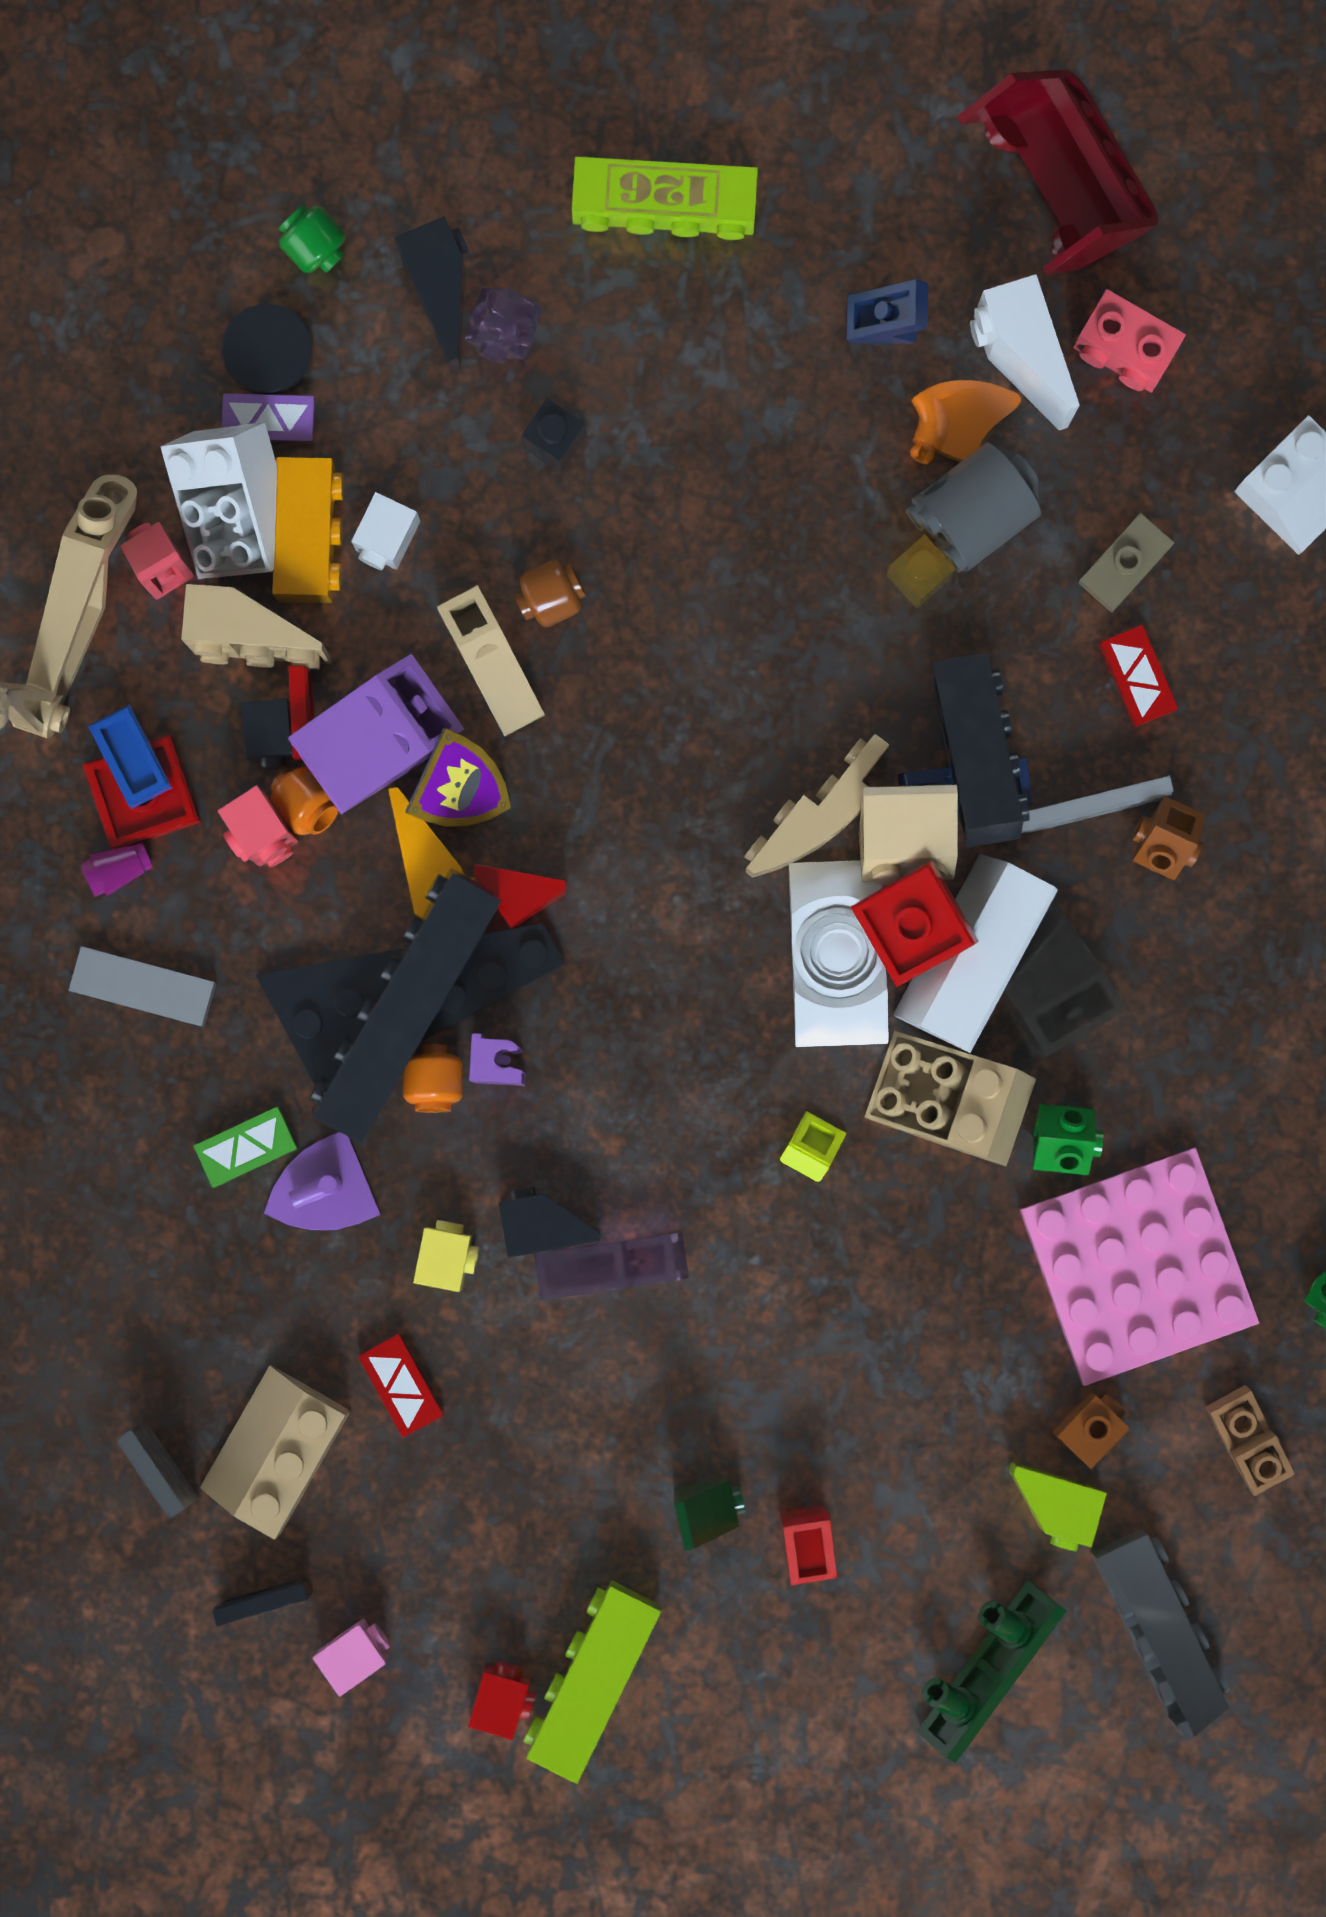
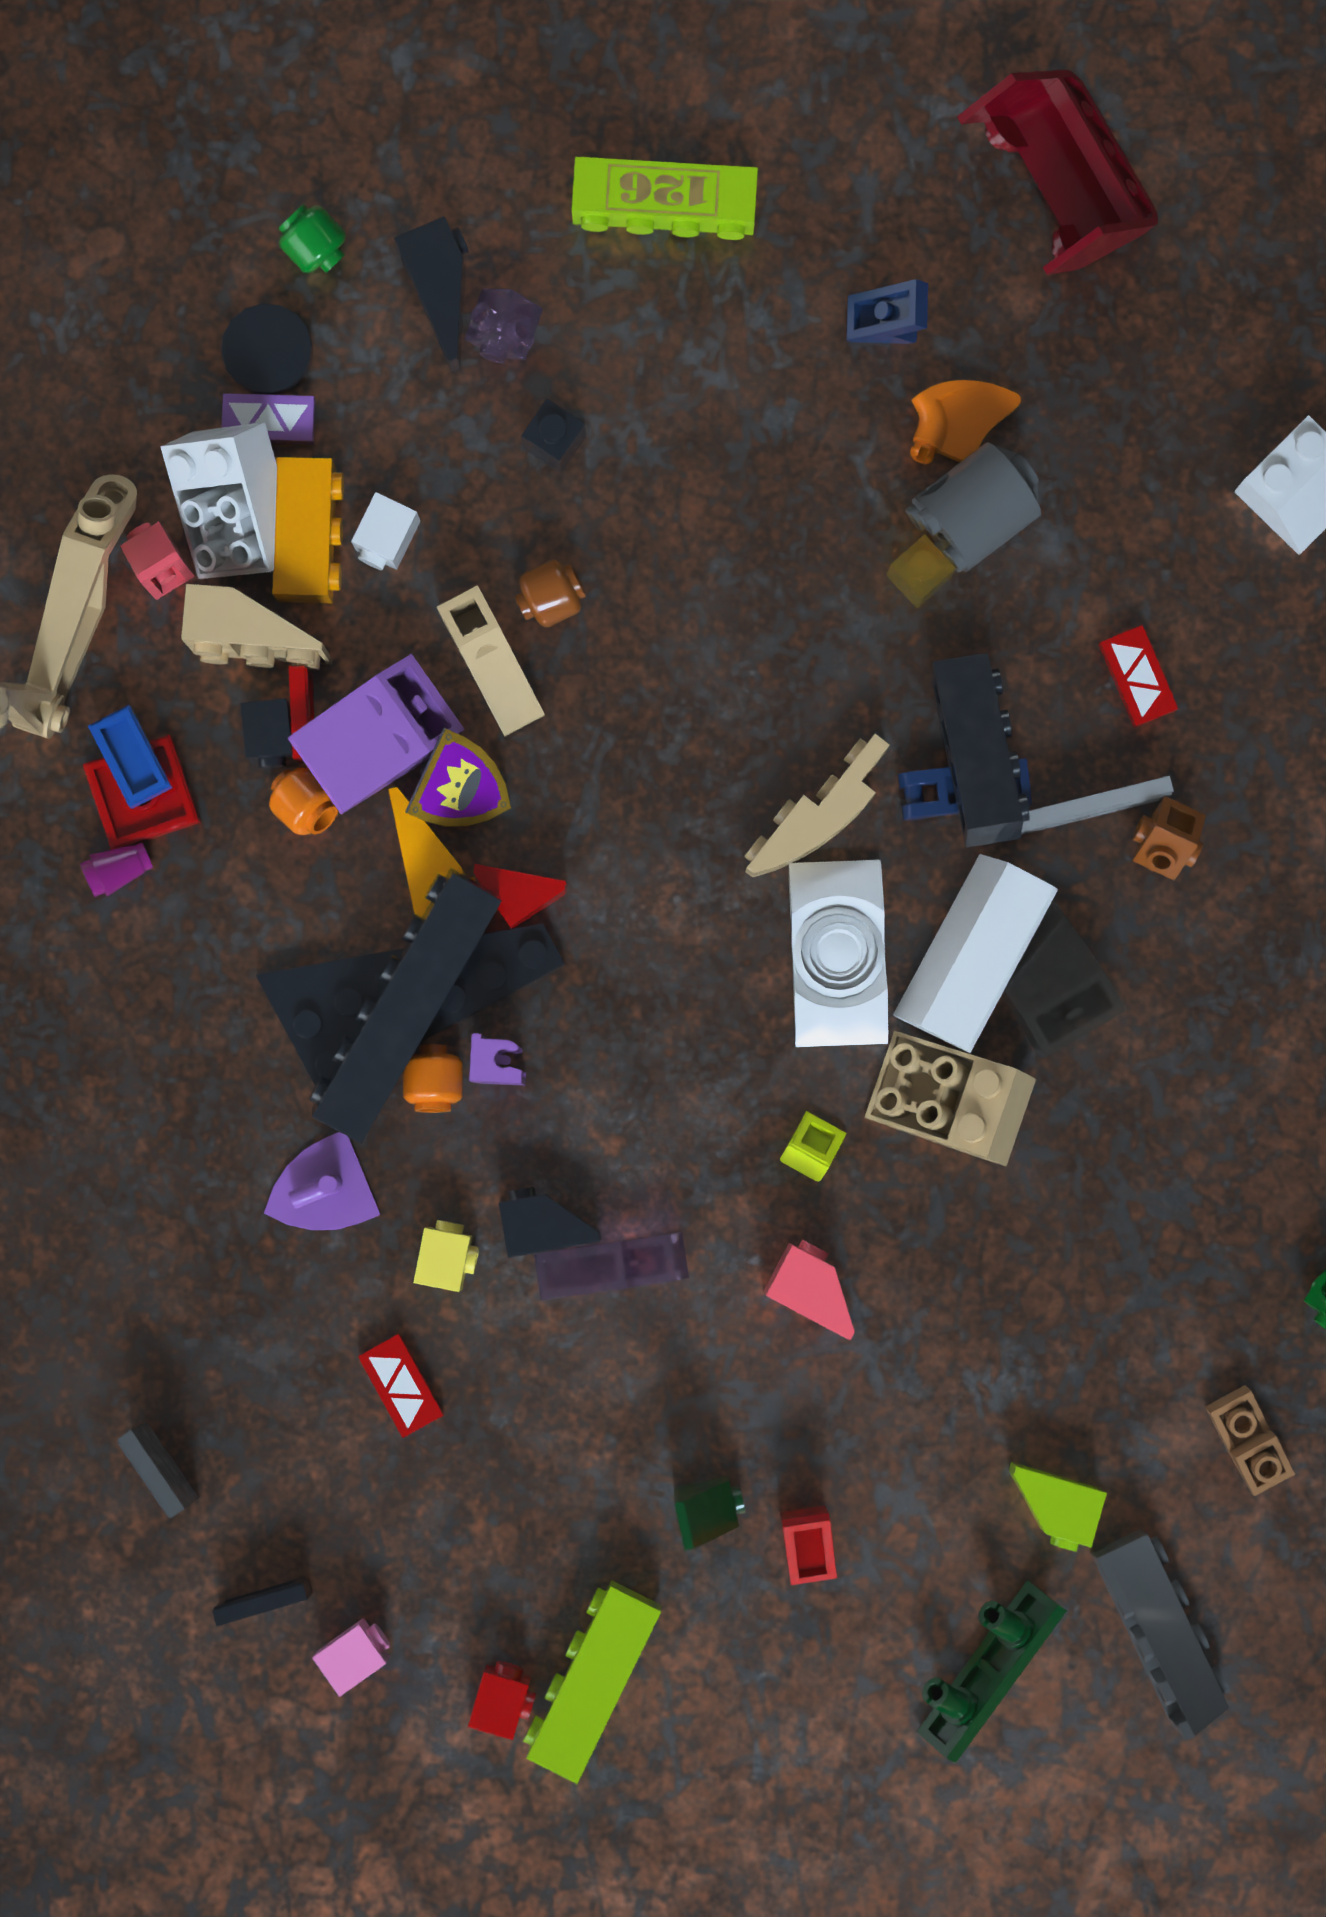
light grey tile [68,946,216,1027] -> none
bright green tile [194,1107,299,1188] -> none
tan slope [200,1365,351,1540] -> none
coral brick [217,785,298,867] -> none
red tile [851,860,979,987] -> none
tan slope [859,785,958,885] -> none
white slope [970,274,1080,430] -> none
bright pink plate [1019,1148,1260,1386] -> none
green brick [1032,1104,1103,1175] -> none
dark orange brick [1052,1392,1130,1469] -> none
coral brick [1073,289,1186,393] -> none
dark tan plate [1078,513,1174,613] -> none
none -> coral slope [763,1239,855,1340]

